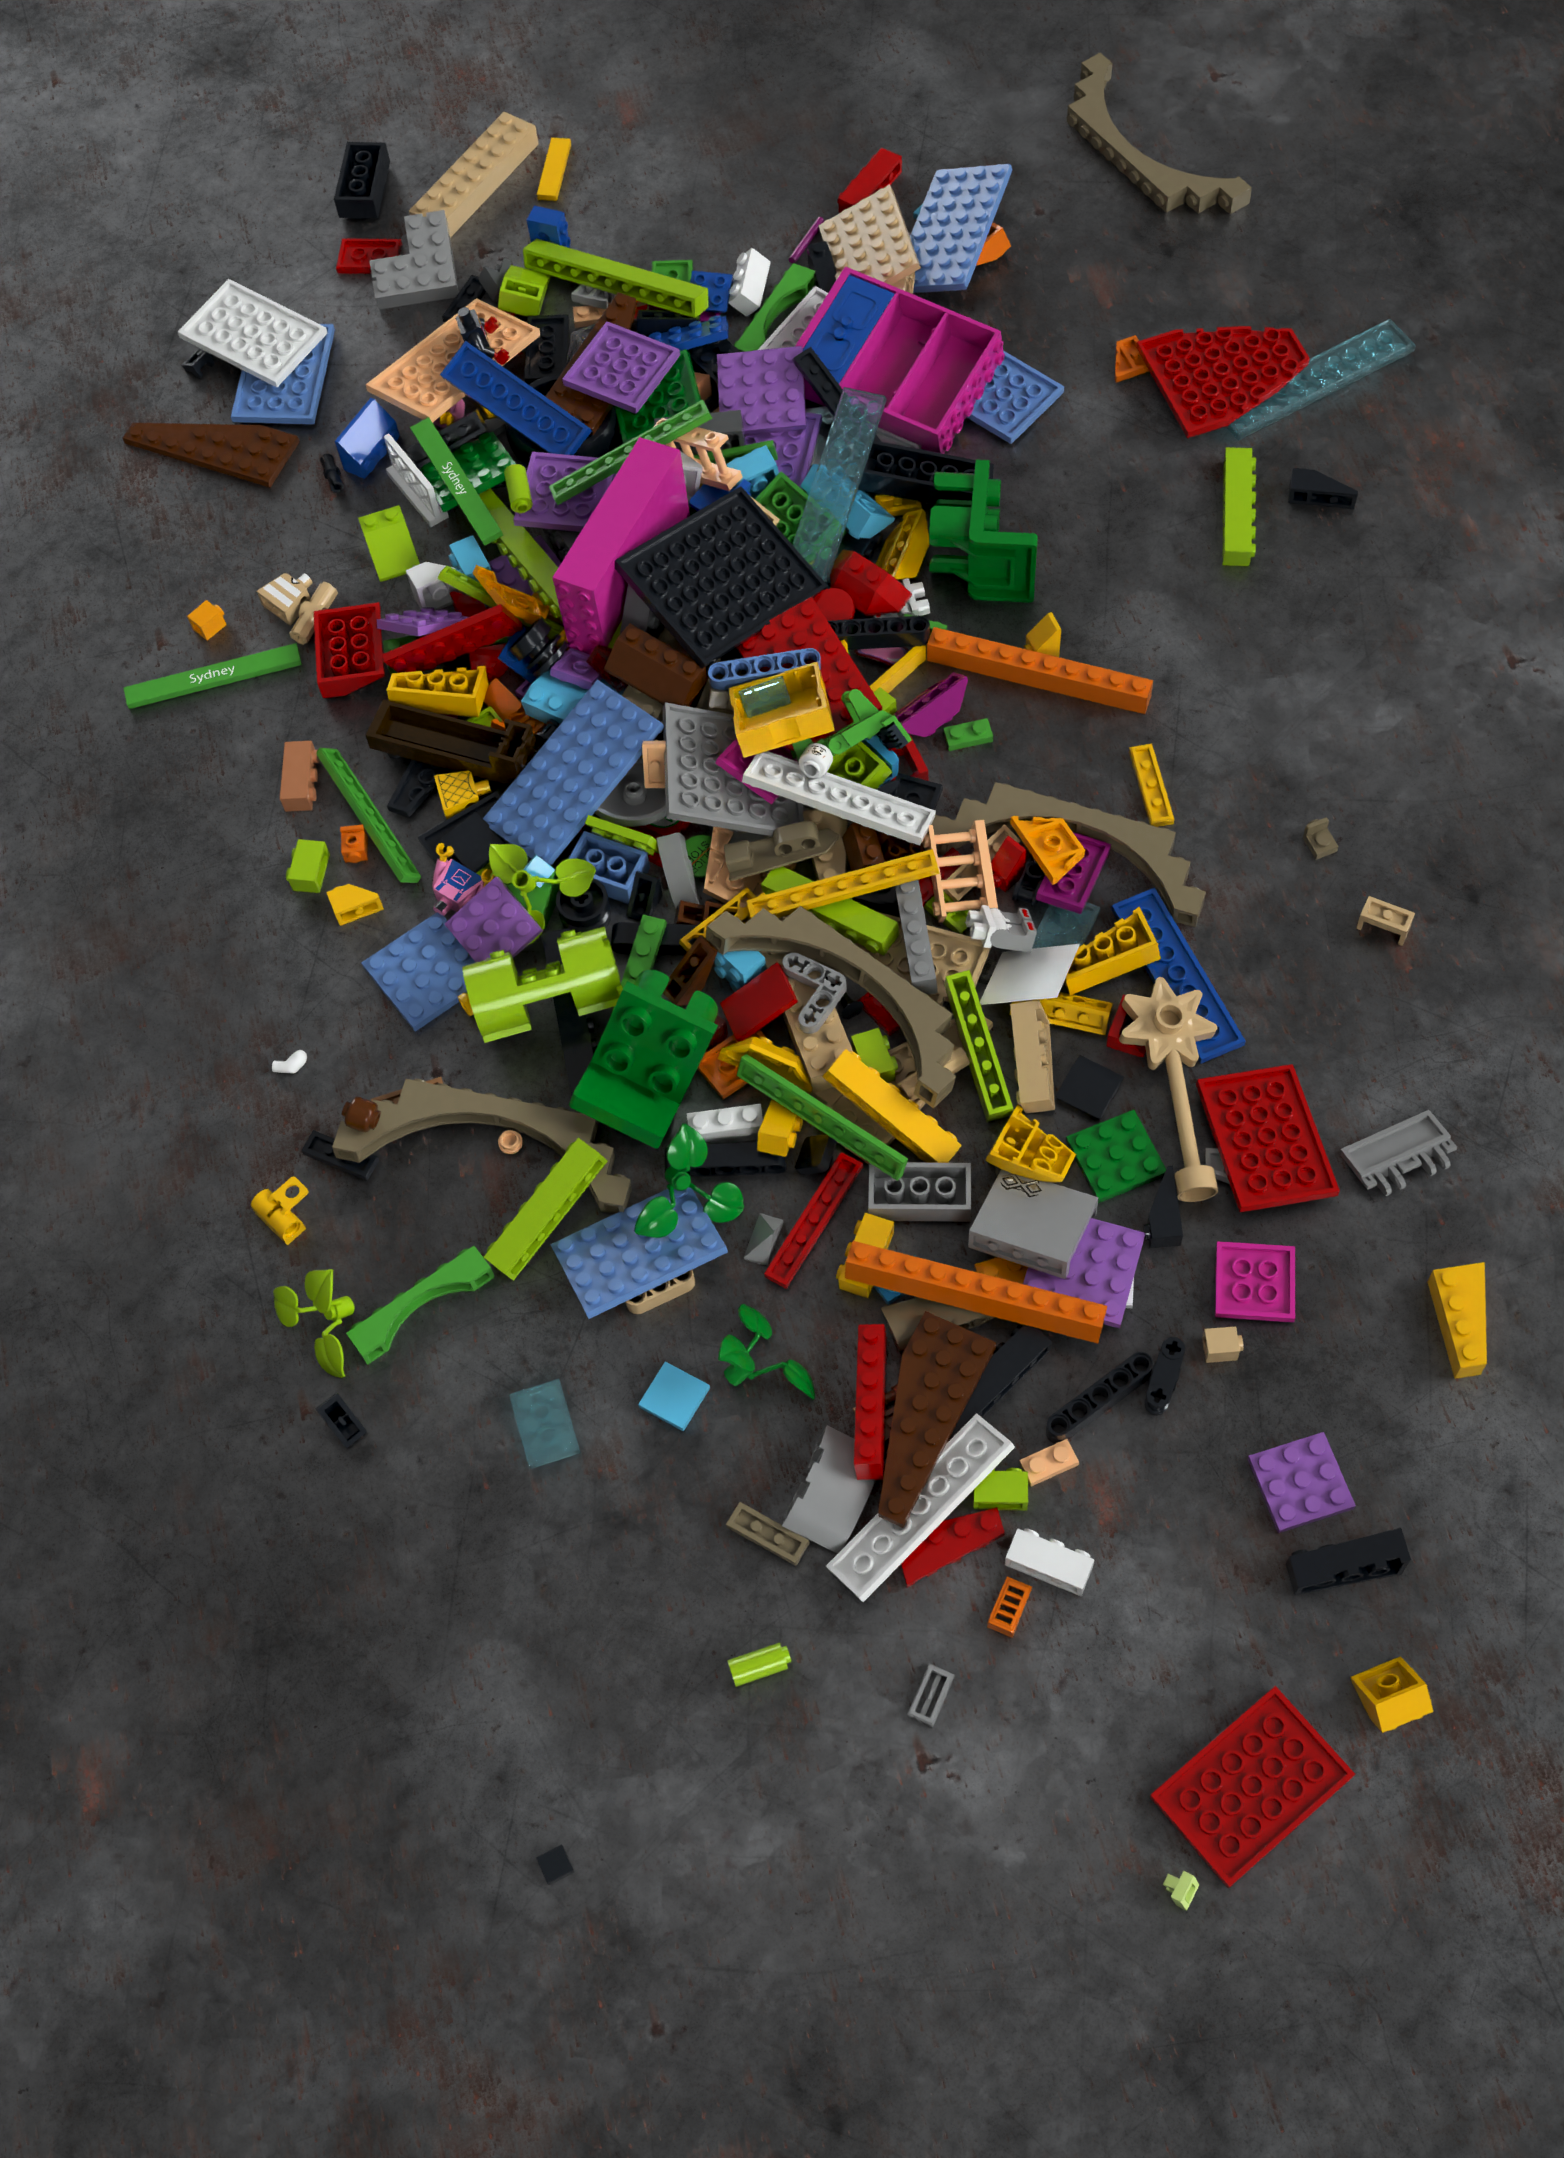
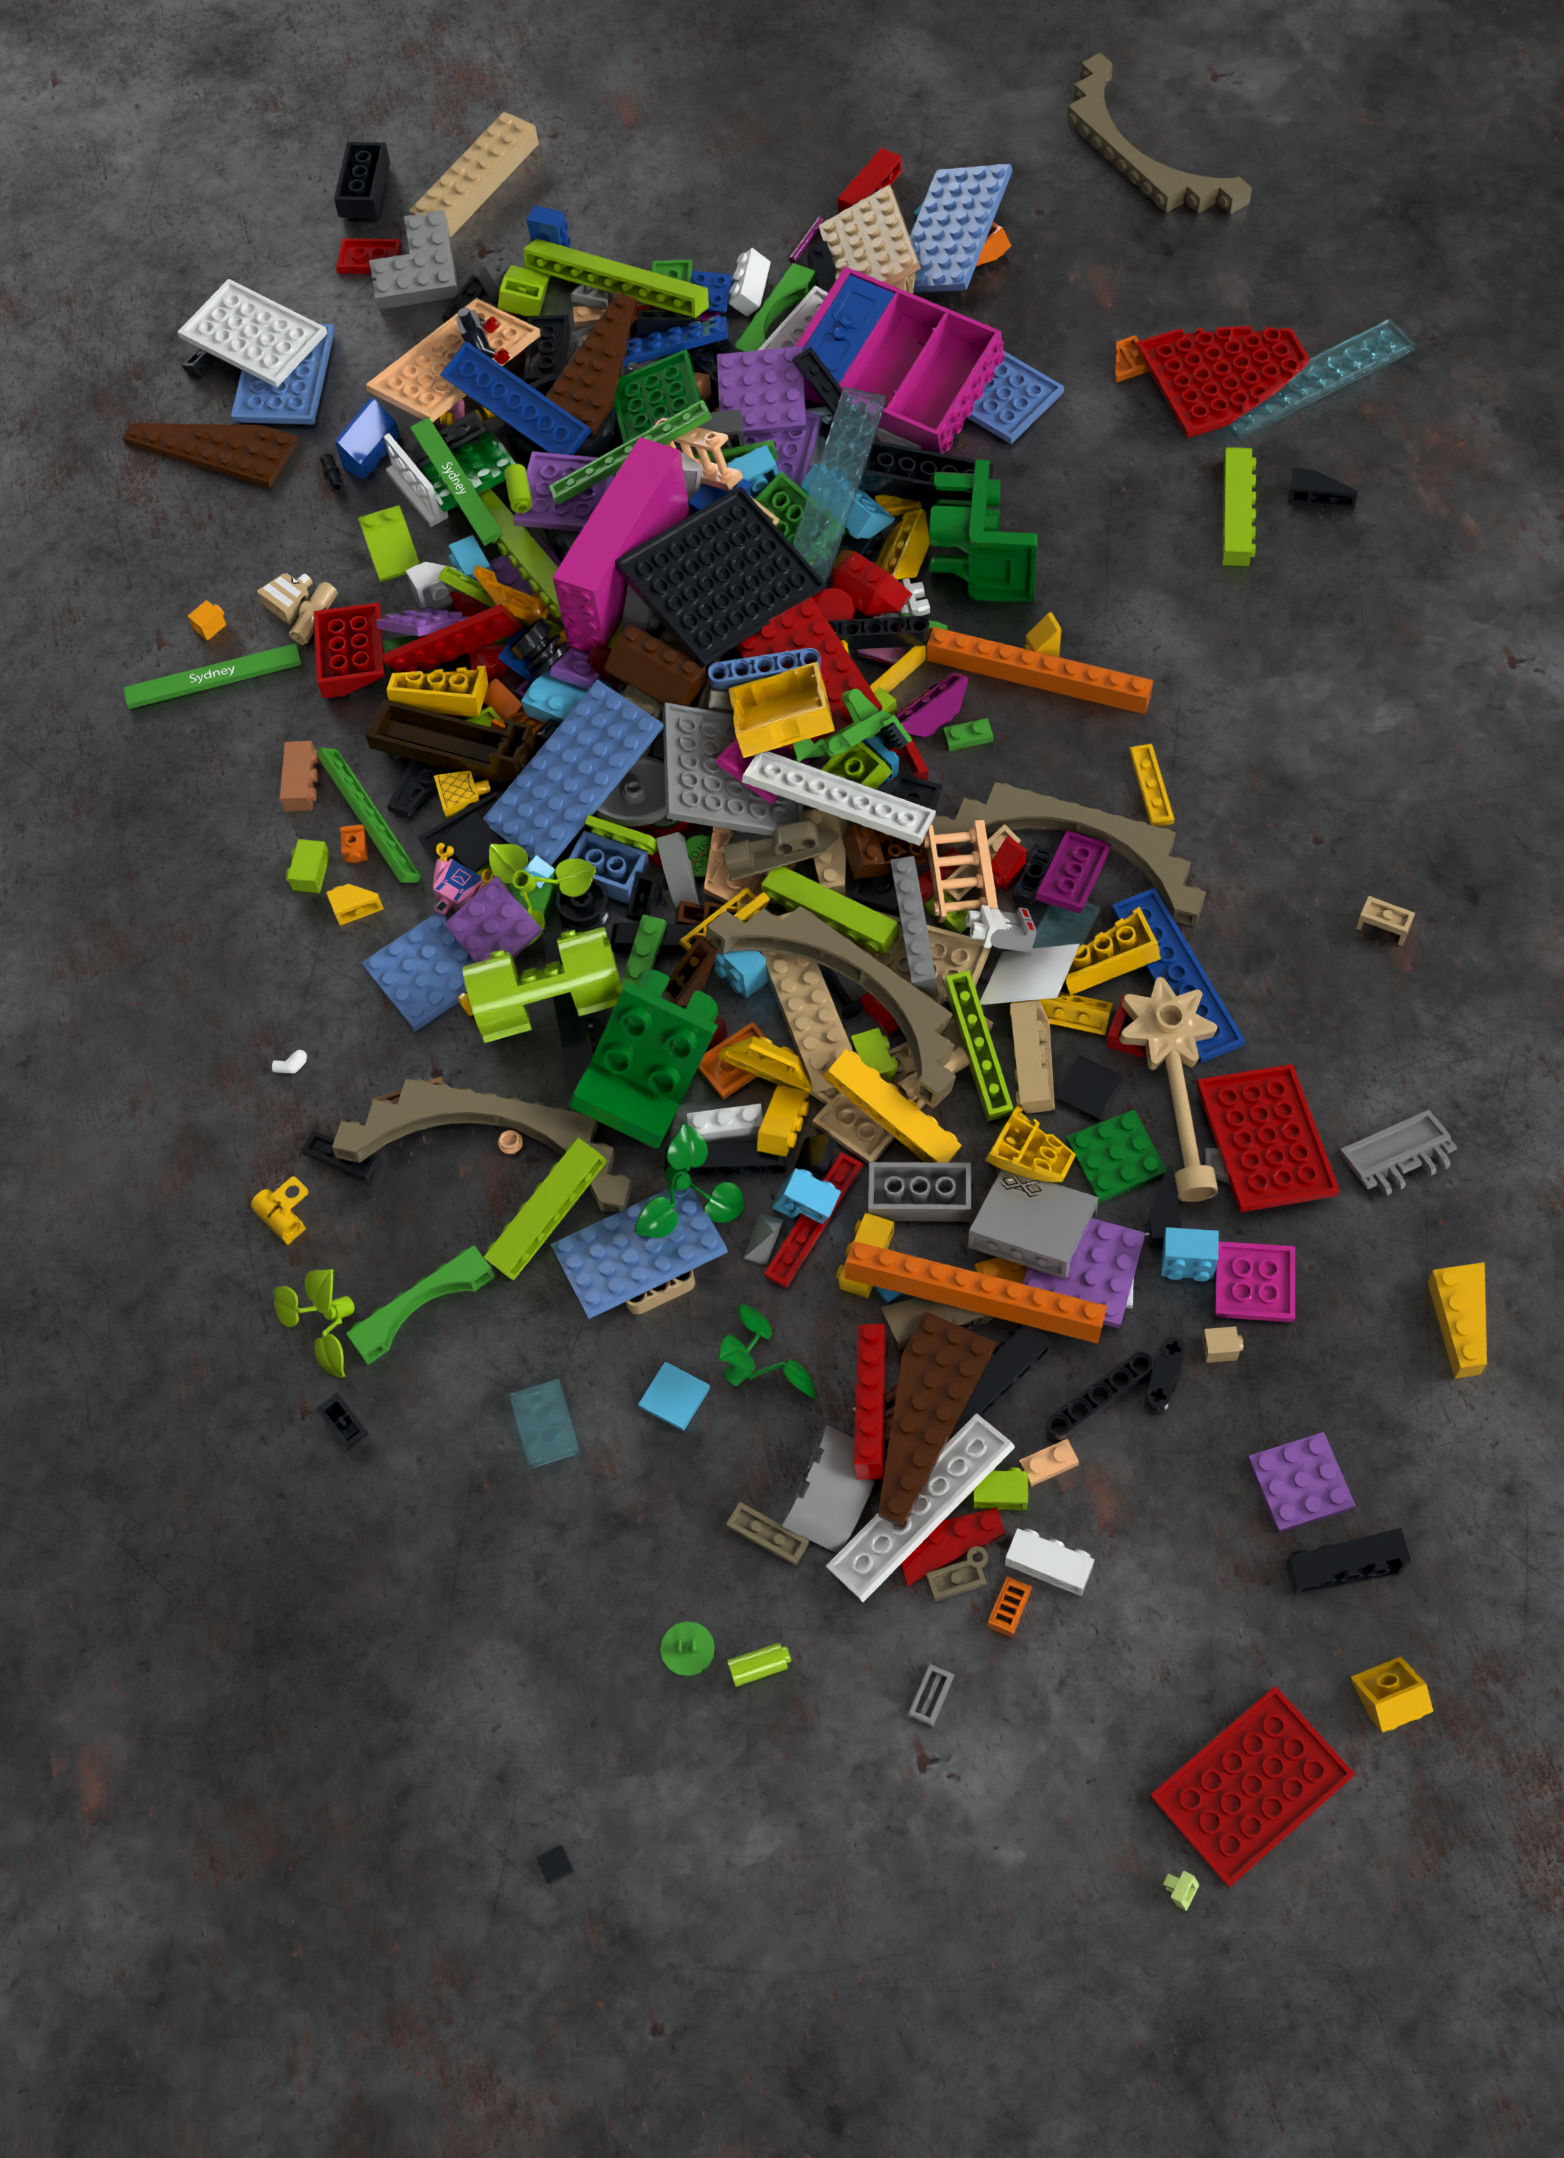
reddish brown head [341,1096,381,1133] -> none
yellow tile [537,138,571,201] -> none
medium lavender plate [562,321,680,414] -> none
light nougat tile [642,739,666,788] -> none
red tile [720,962,798,1042] -> none
bright green tile [736,1054,908,1181] -> none
clear light blue slope [738,676,791,718] -> none
yellow plate [747,849,940,918] -> none
light grey beam [782,953,847,1034] -> none
white head [799,743,833,779] -> none
light orange wing [1010,816,1085,885] -> none
dark tan bracket [1303,817,1339,860] -> none
none -> bright green piece [660,1621,715,1677]
none -> medium azure brick [771,1168,841,1224]
none -> dark tan hinge [926,1546,989,1602]
none -> medium azure brick [1161,1227,1219,1282]

